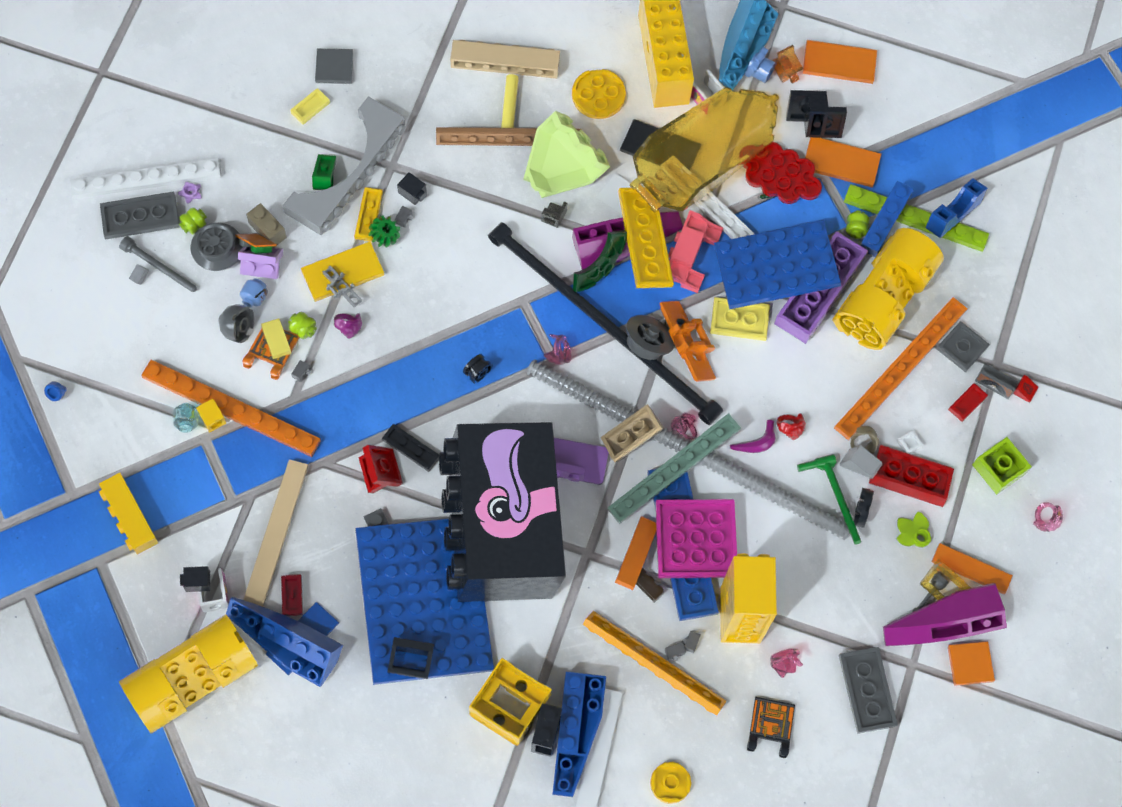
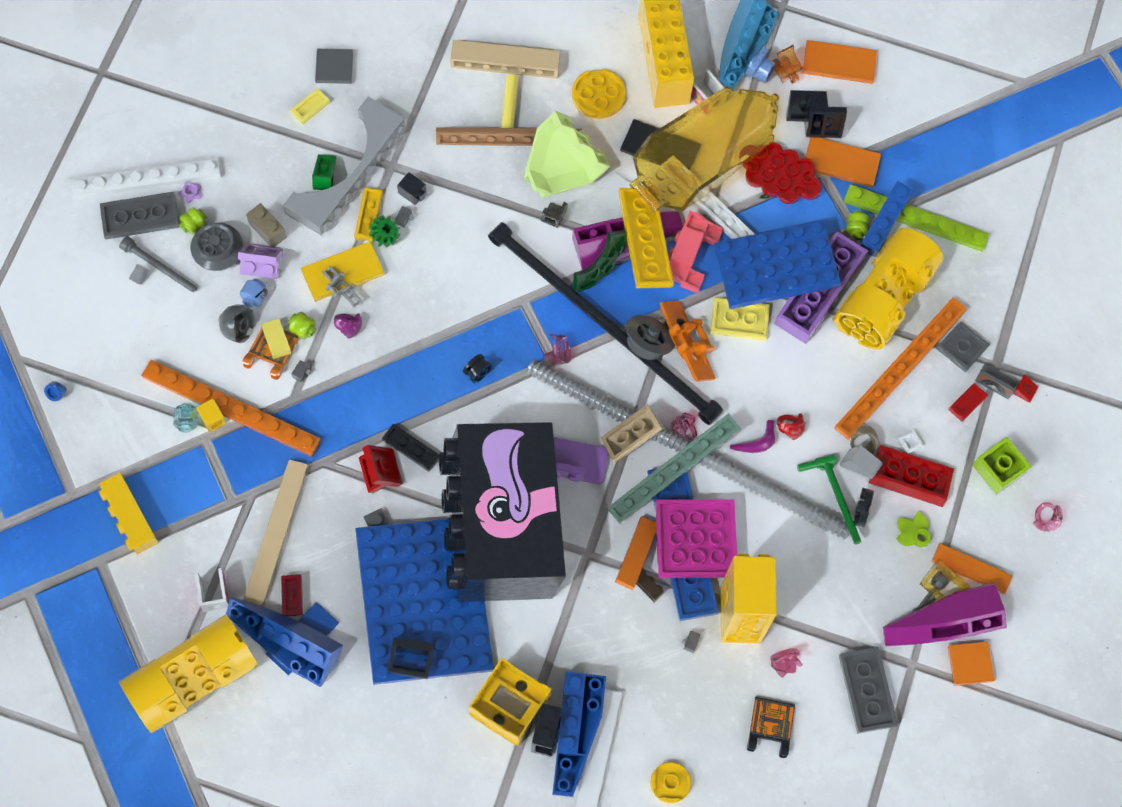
black brick [180,566,210,592] -> none
orange piece [235,233,277,253] -> none
light orange plate [583,611,726,715] -> none
flat silver piece [665,642,686,662] -> none
blue arch [925,178,988,238] -> none

